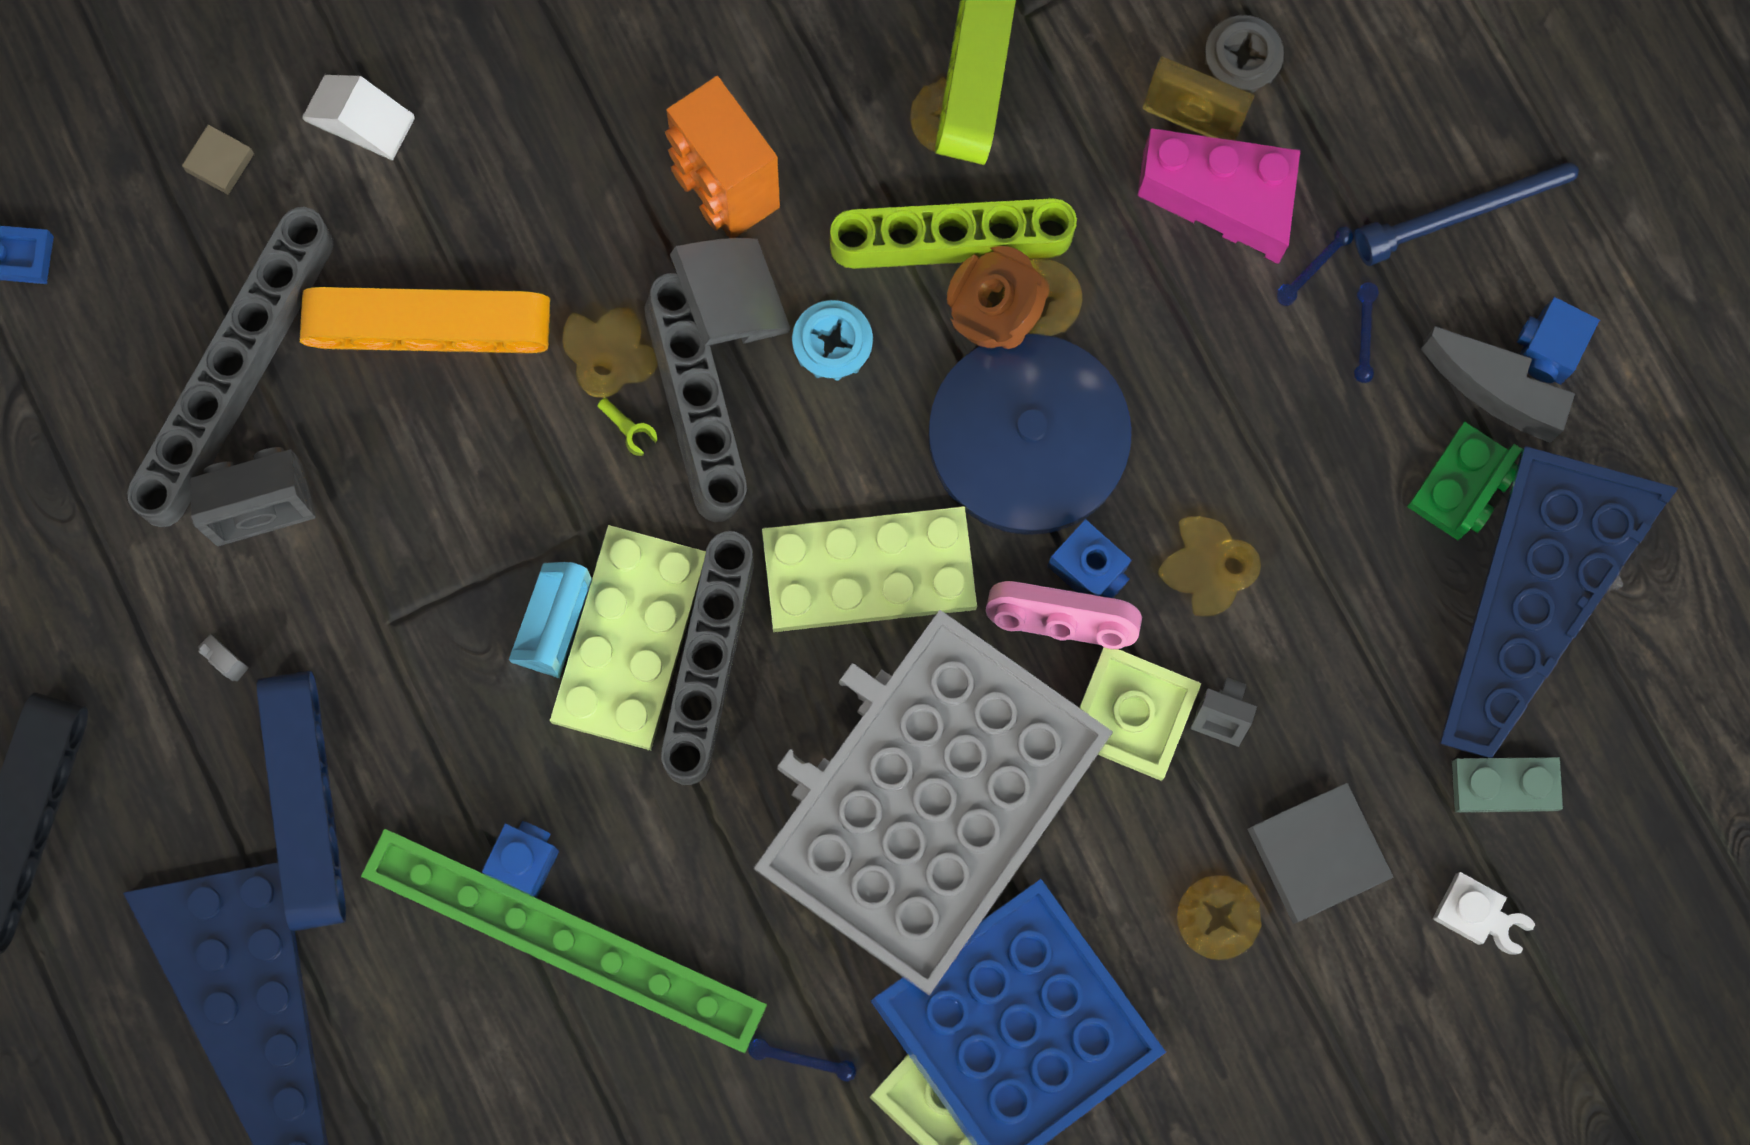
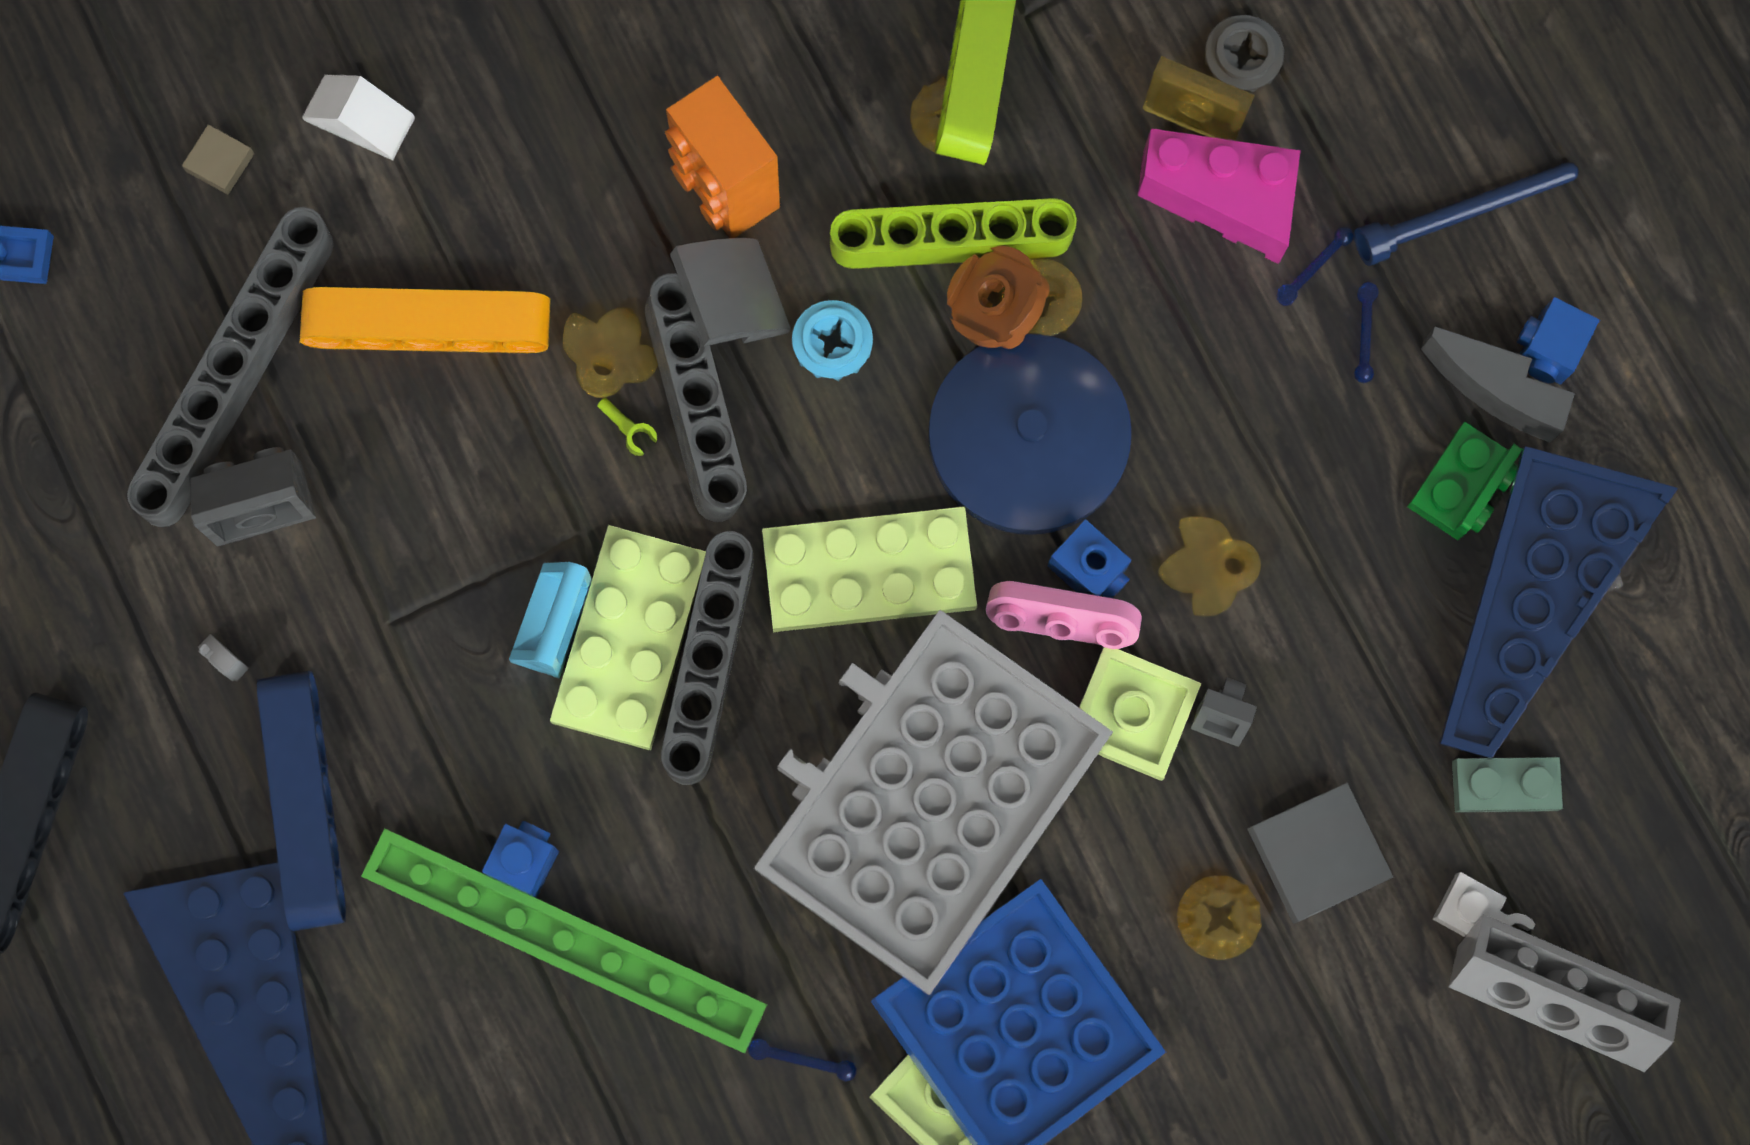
none -> light grey brick [1449,914,1680,1072]

